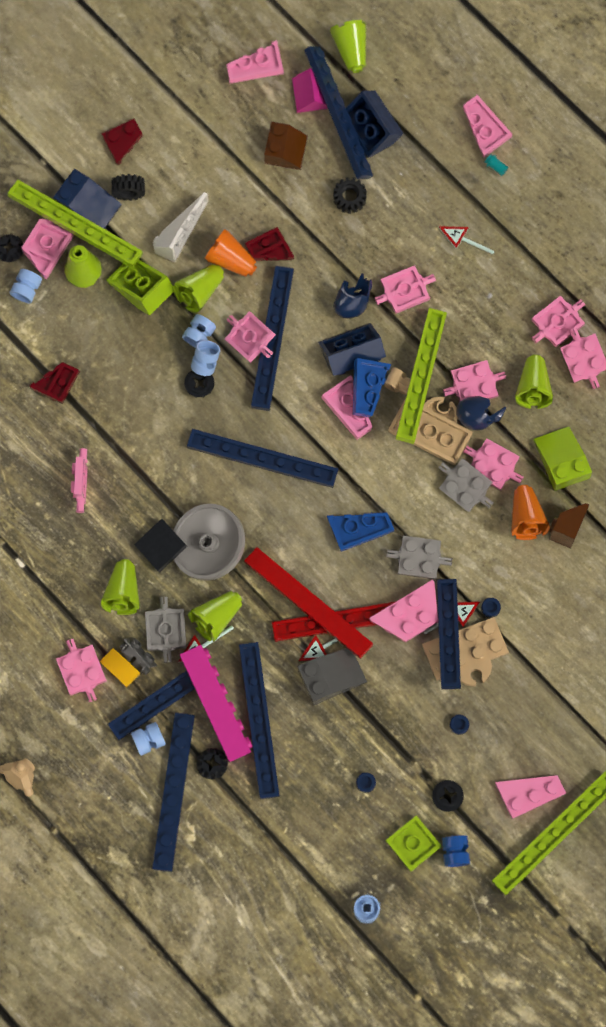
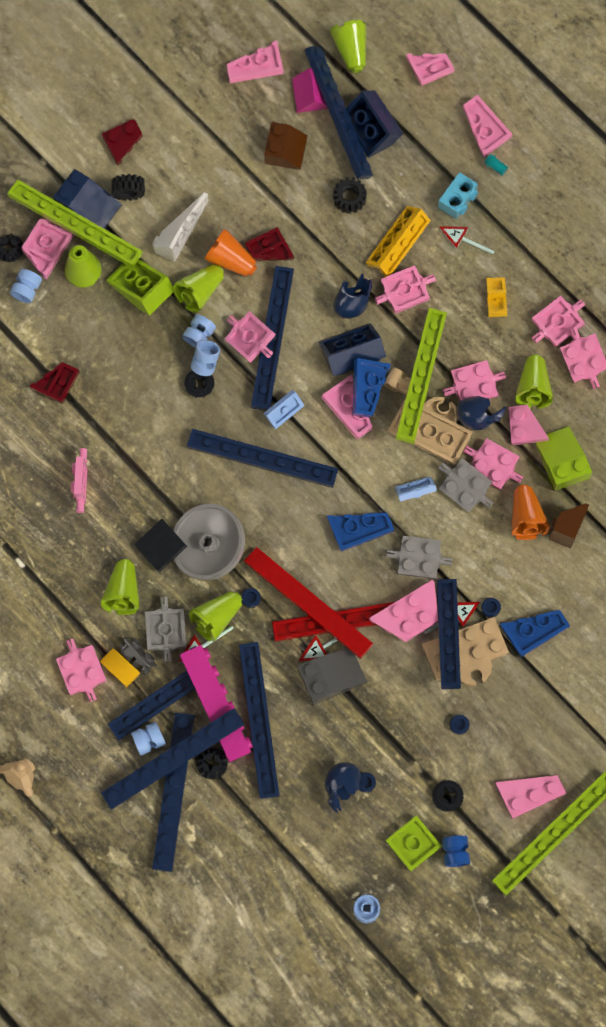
none -> dark blue plate [101,708,245,810]
none -> dark blue tile [241,588,261,608]
none -> light blue plate [264,390,304,429]
none -> dark blue helmet [324,762,361,813]
none -> yellow fence [365,206,431,277]
none -> light blue plate [395,477,437,501]
none -> bright pink wing [406,54,454,86]
none -> medium azure brick [438,172,478,219]
none -> yellow slope [486,277,507,317]
none -> blue wing [500,610,570,657]
none -> bright pink wing [509,405,549,445]

